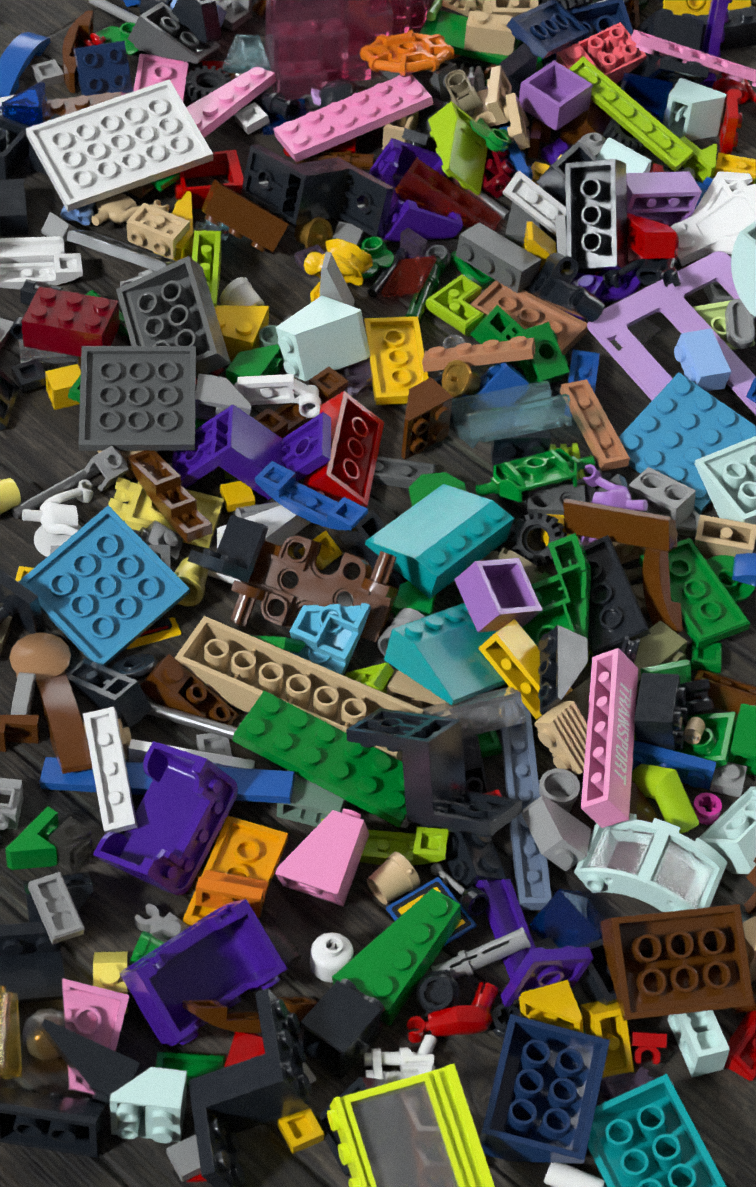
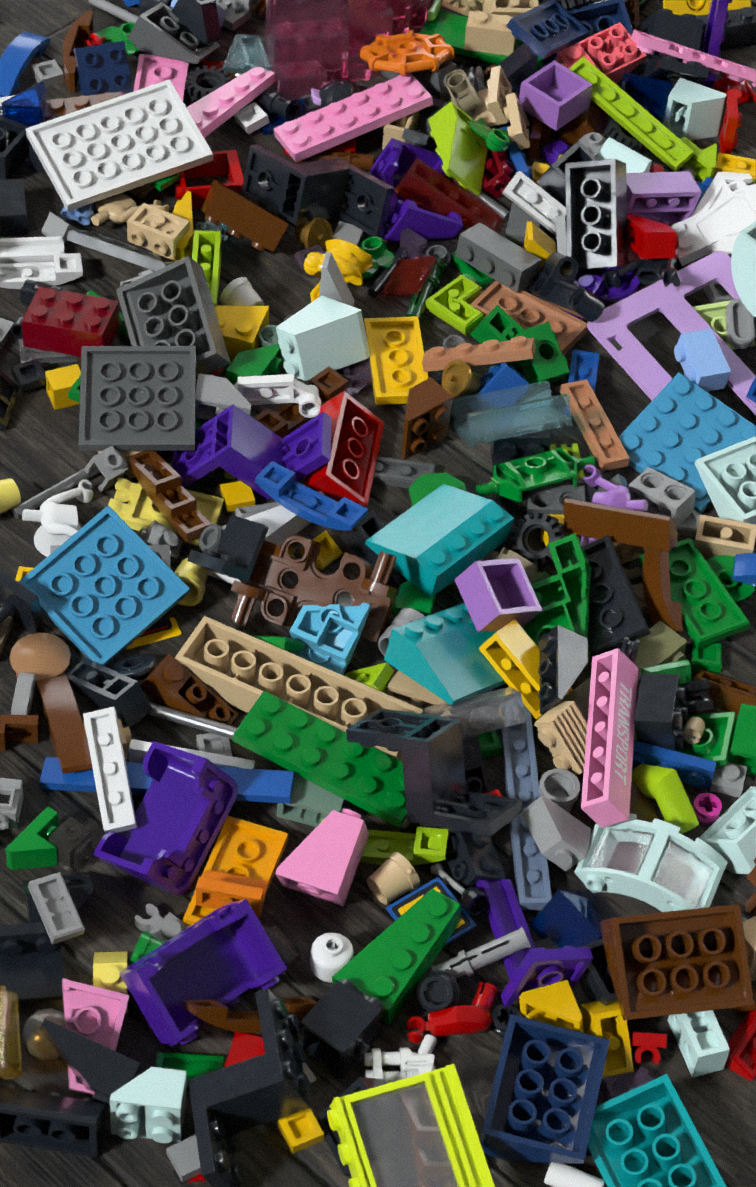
none -> dark grey tile [199,524,225,552]

